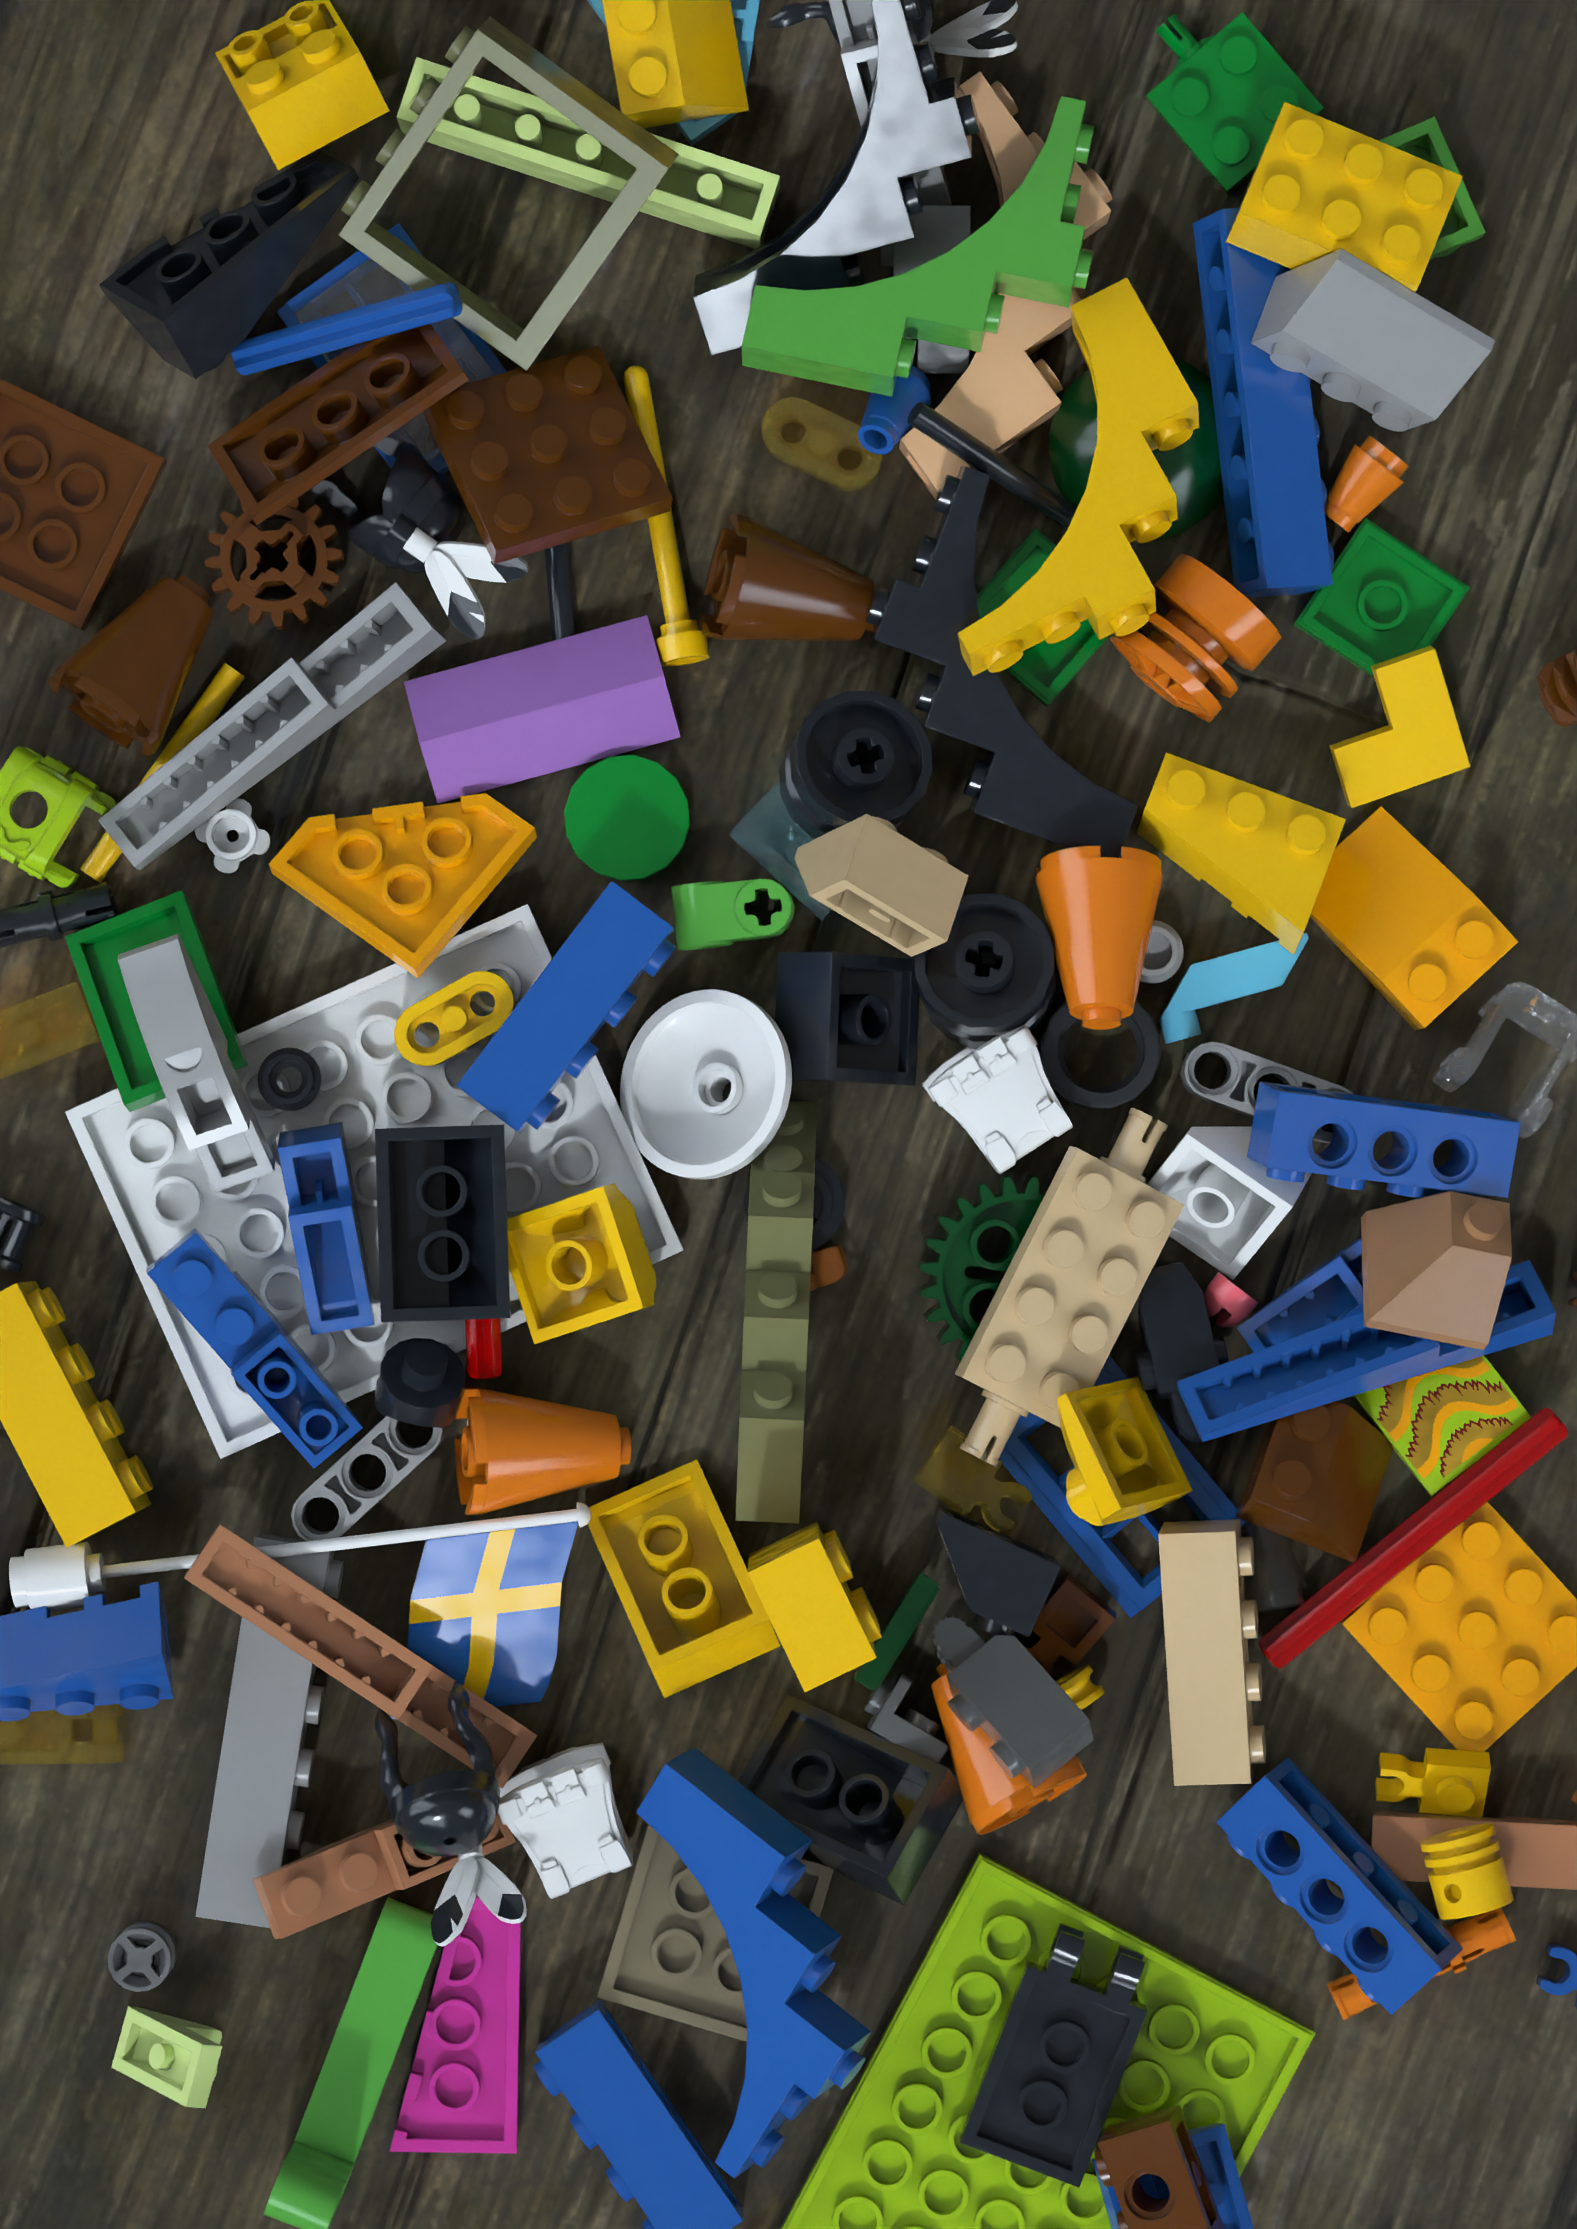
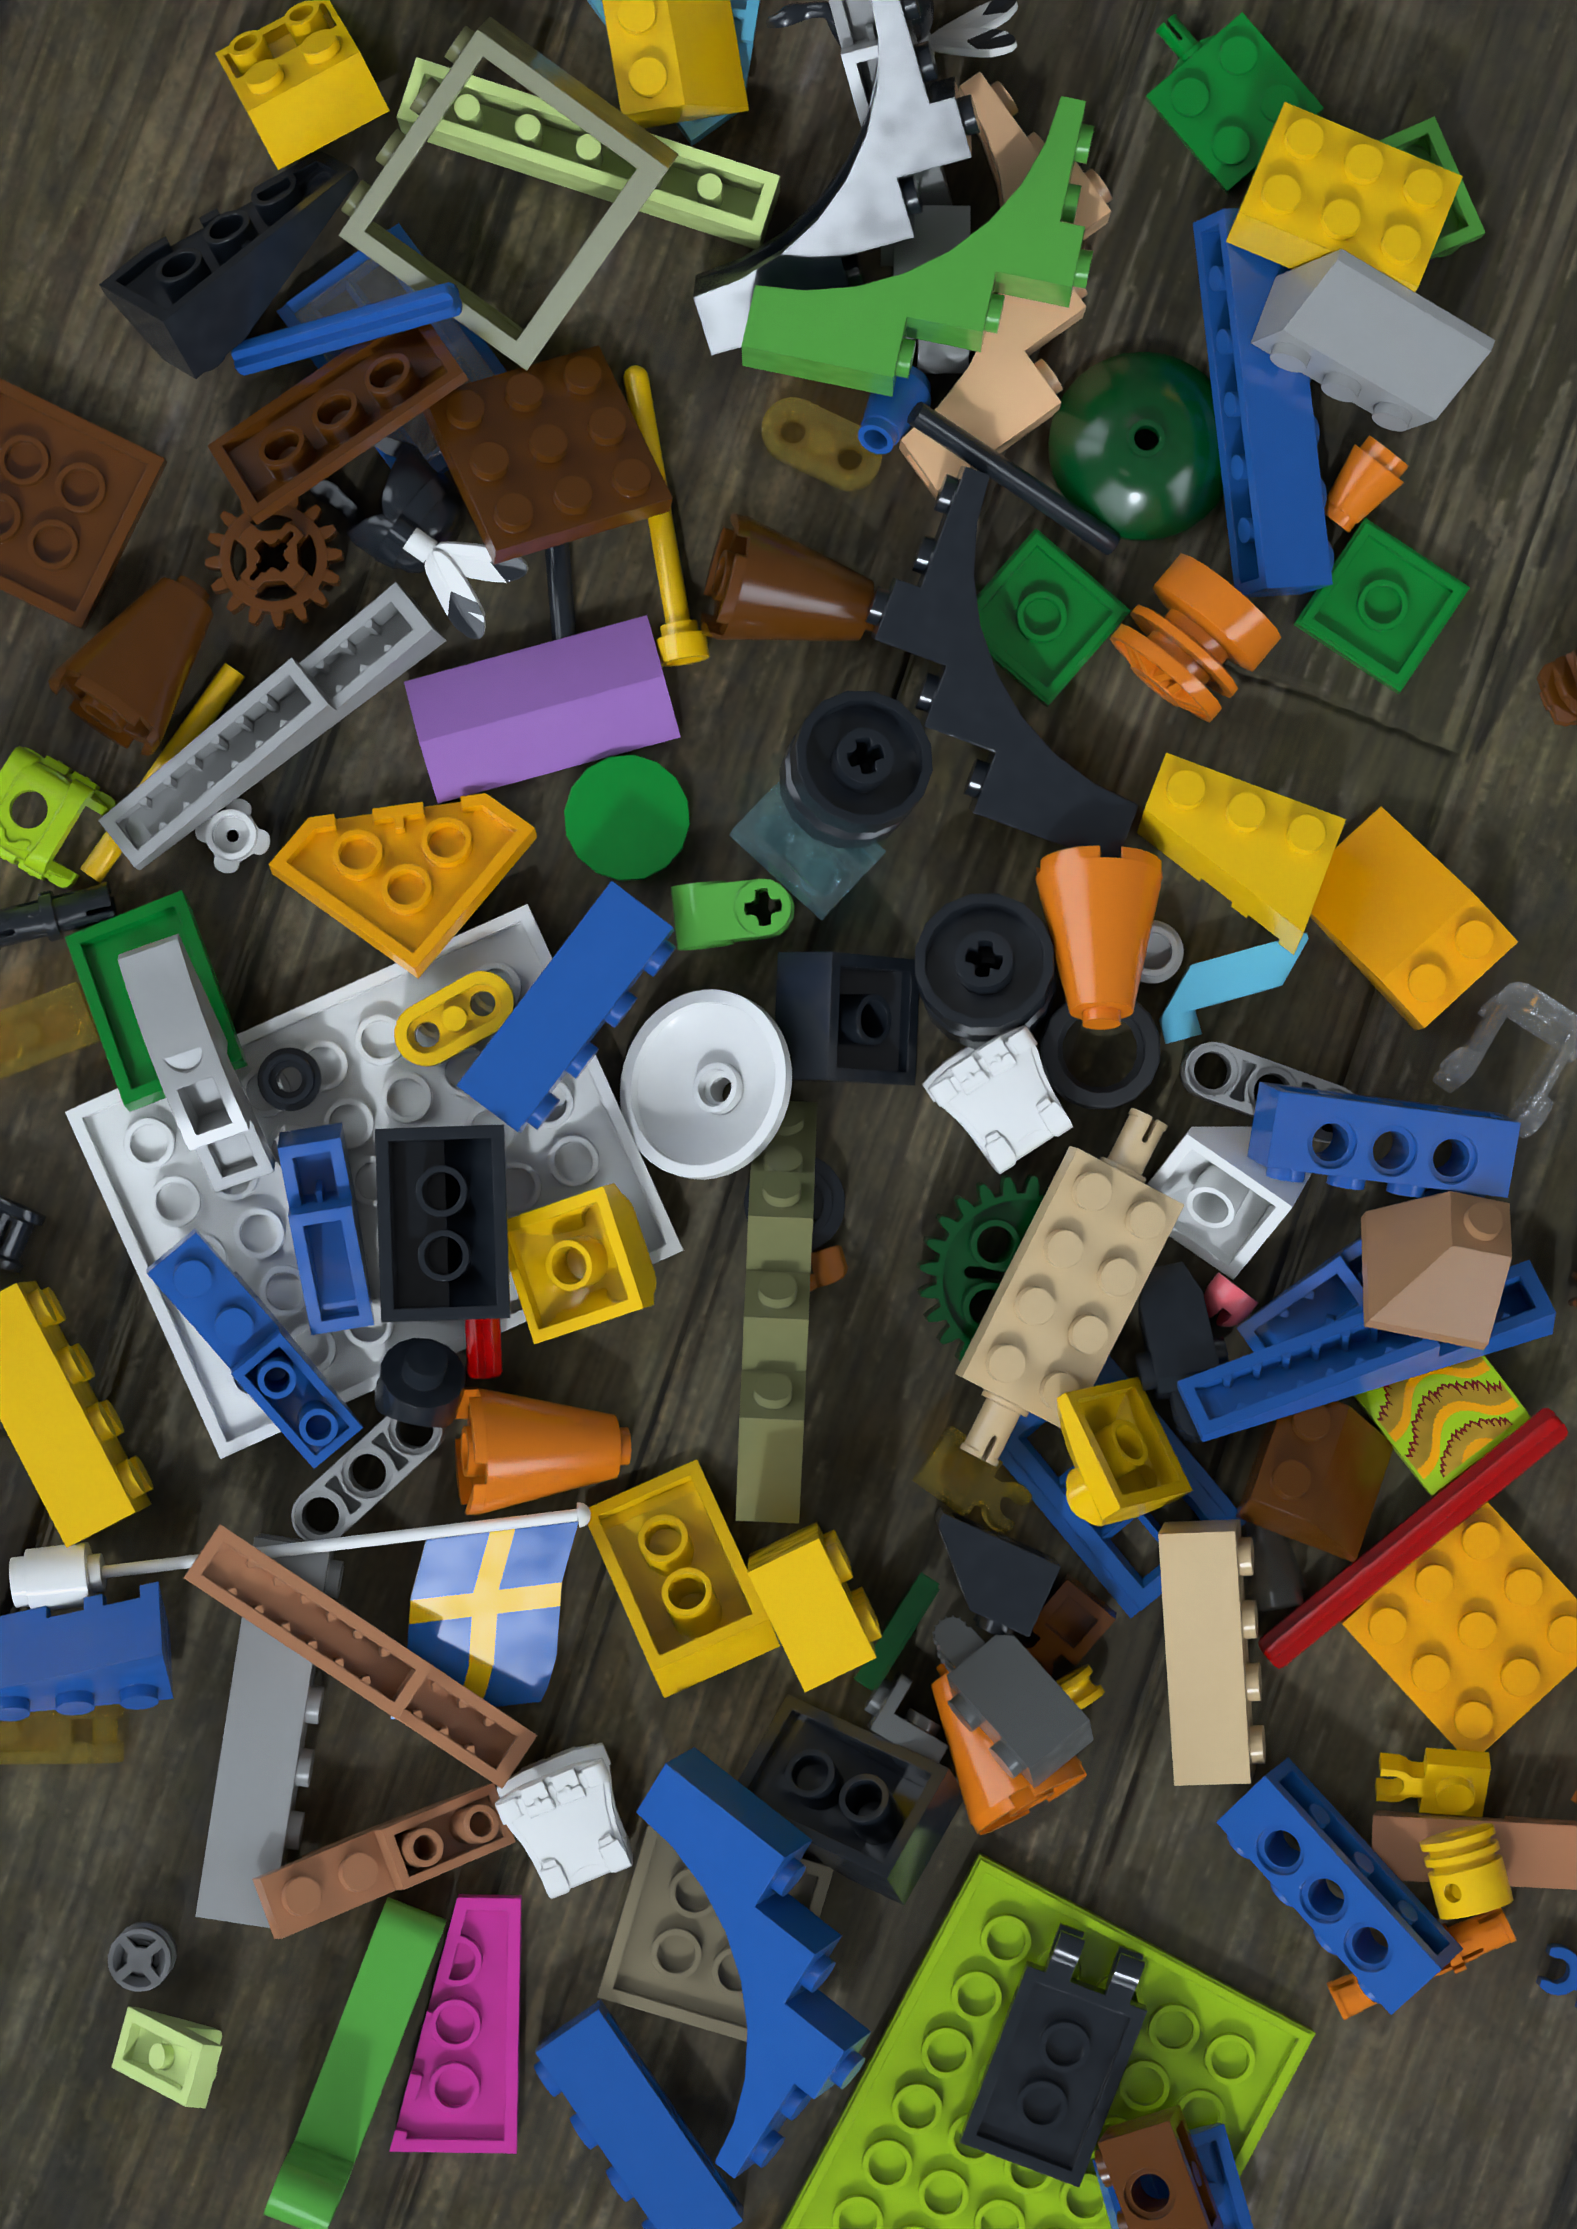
black hair [375,1681,527,1946] -> none
tan slope [794,814,969,957] -> none
yellow arch [958,277,1199,676] -> none
yellow tile [1329,645,1471,808] -> none

